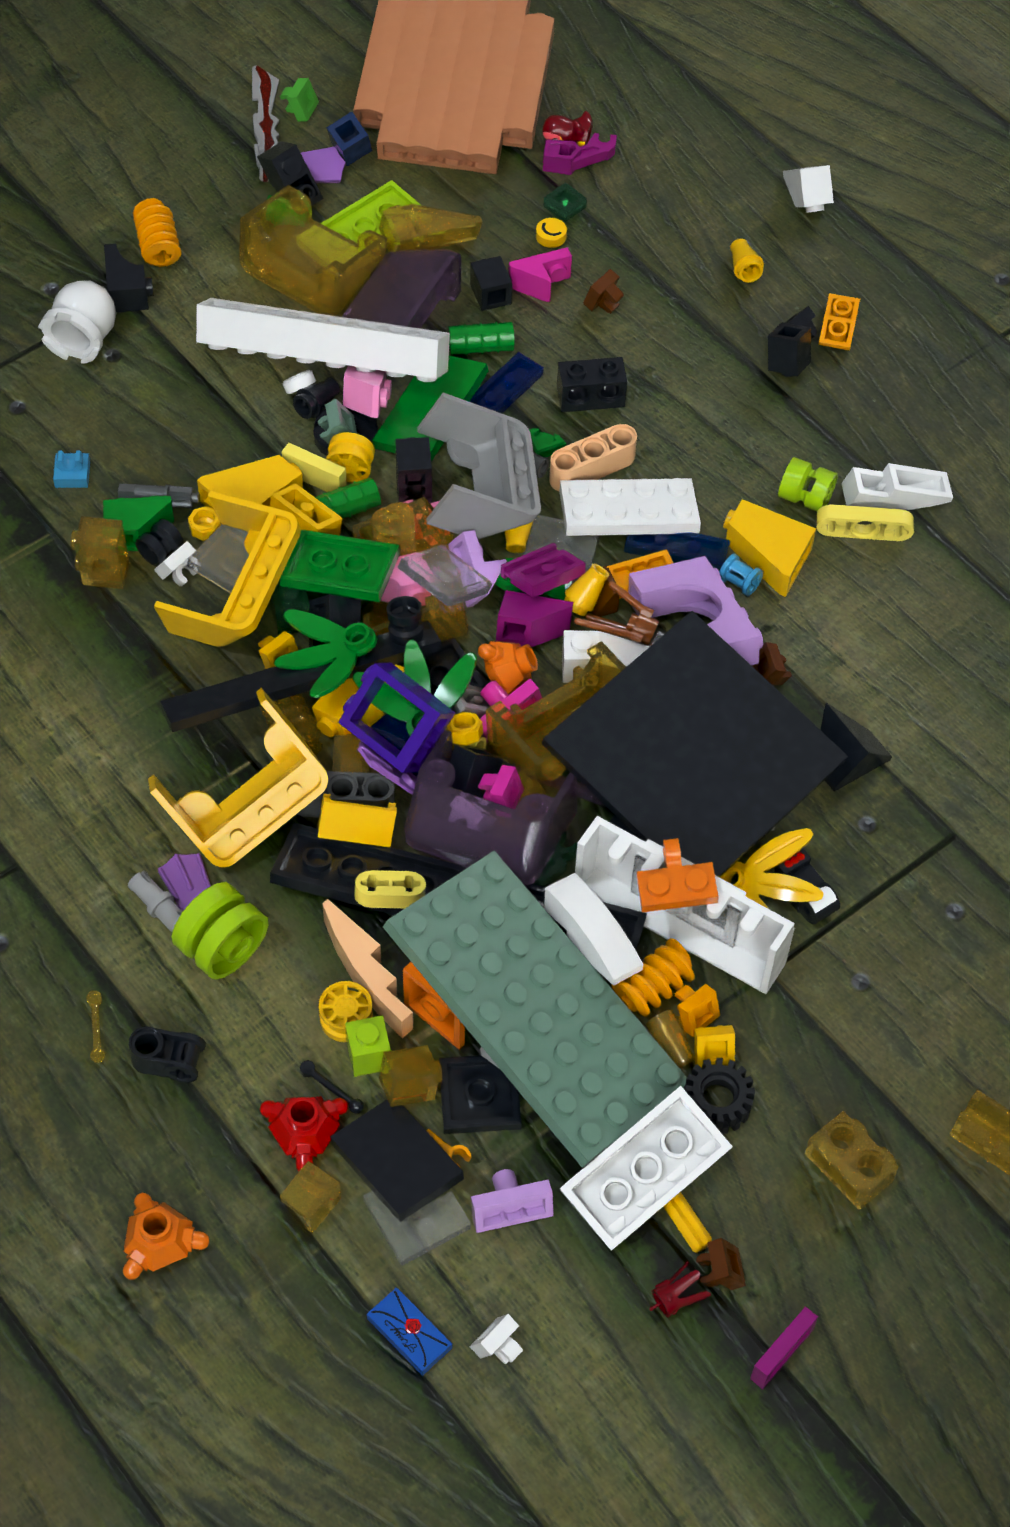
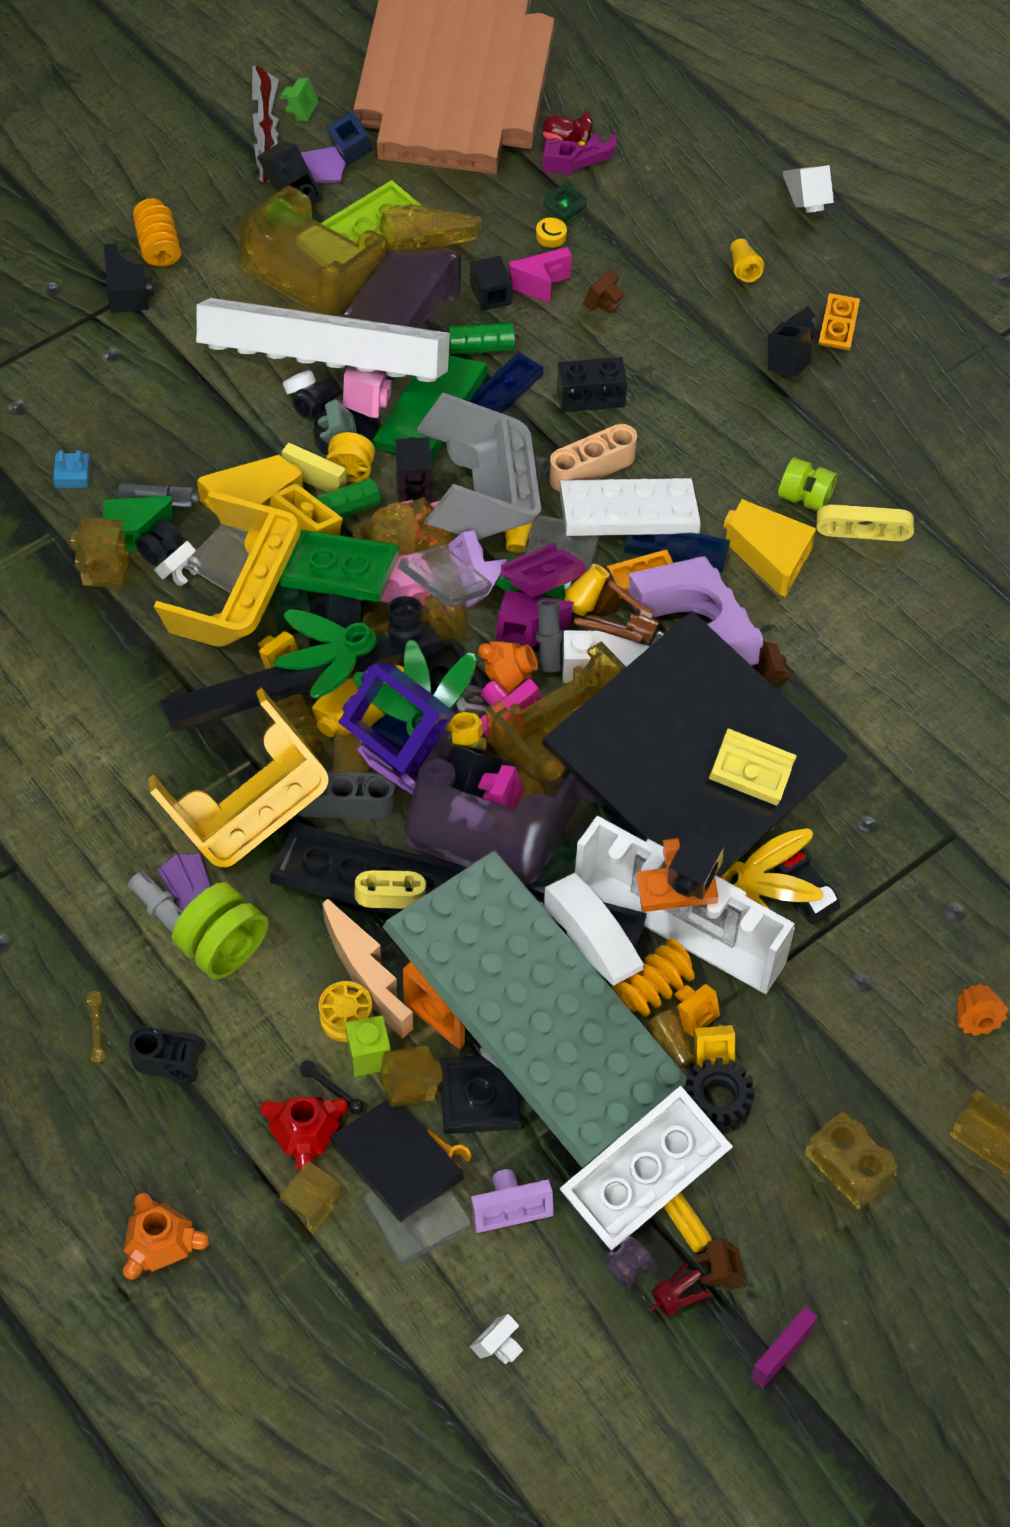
white tile [38,280,117,364] -> none
yellow tile [188,506,222,541] -> none
yellow hinge [318,793,397,847] -> none
blue tile [367,1287,452,1376] -> none
green tile [529,428,566,458] -> none
dark azure bush [719,553,763,597] -> none
black slope [820,702,892,792] -> none
white slope [841,463,953,510] -> none
none -> dark grey pin [535,599,563,672]
none -> clear purple wheel [603,1236,654,1289]
none -> black brick [668,830,724,900]
none -> light yellow plate [708,728,797,806]
none -> orange piece [957,984,1009,1036]

